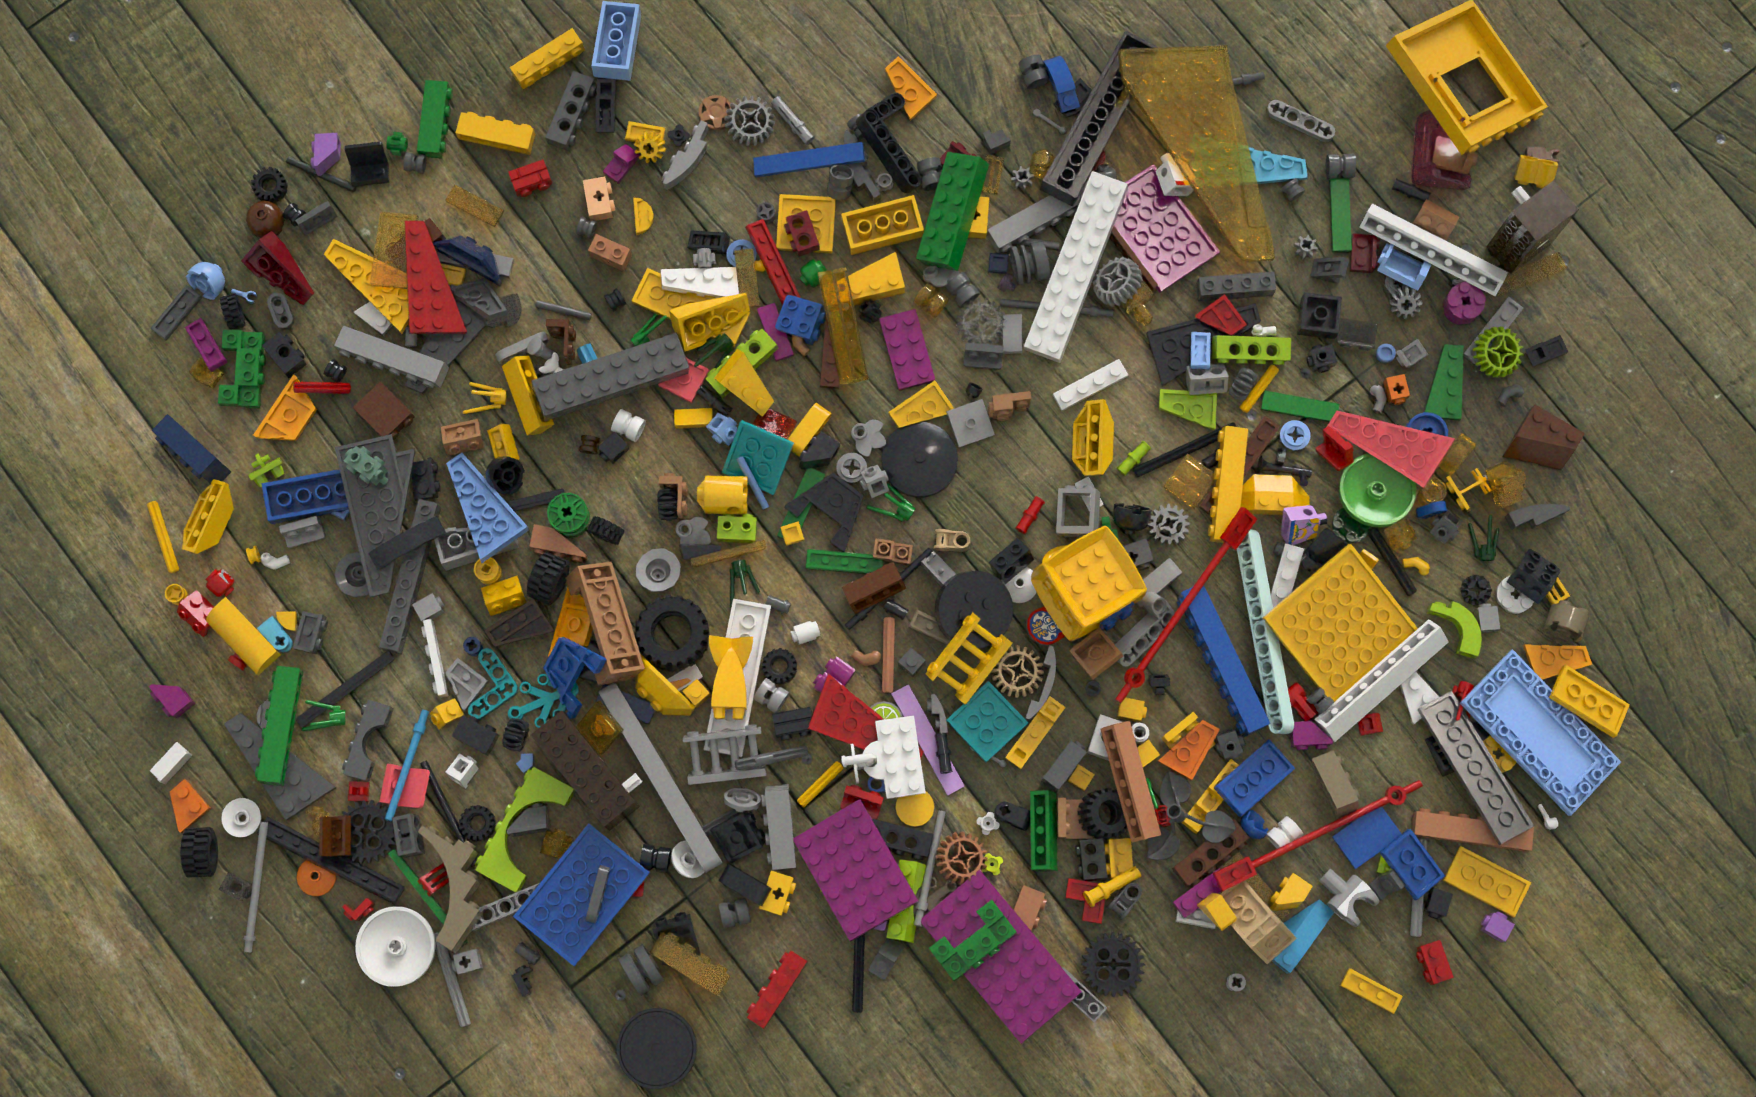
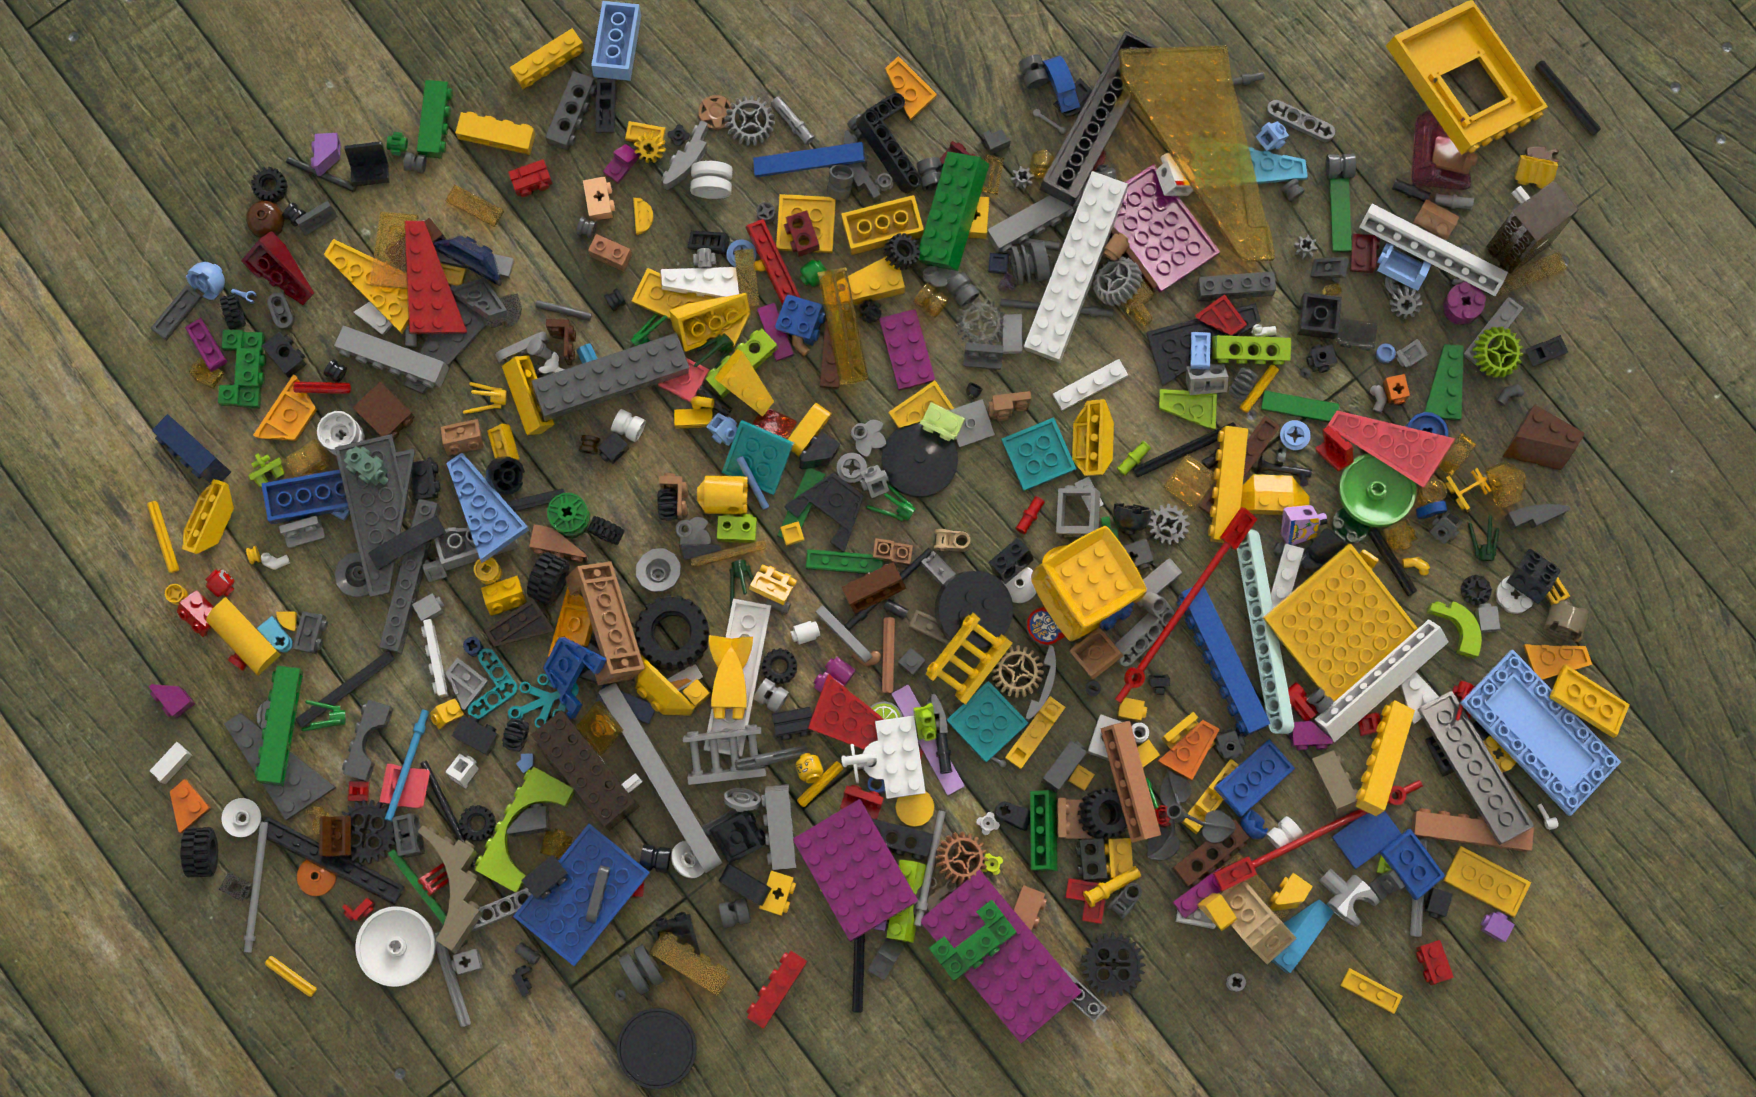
none -> yellow axle [265,956,317,997]
none -> clear yellow brick [284,439,331,477]
none -> white wheel [317,411,365,456]
none -> light grey tile [423,557,447,582]
none -> black brick [521,855,569,900]
none -> white wheel [690,161,733,199]
none -> yellow arm [691,396,714,410]
none -> yellow plate [749,564,797,605]
none -> yellow head [795,753,823,783]
none -> light grey beam [815,605,872,663]
none -> black tyre [883,233,920,270]
none -> lime hips [913,703,937,741]
none -> yellowish green bracket [919,402,966,441]
none -> teal plate [1001,417,1076,492]
none -> medium nougat brick [1103,233,1130,262]
none -> light blue brick [1256,121,1289,151]
none -> clear yellow tile [1322,284,1342,296]
none -> yellow brick [1356,700,1415,816]
none -> light grey pin [1434,193,1474,210]
none -> black axle [1535,60,1601,135]

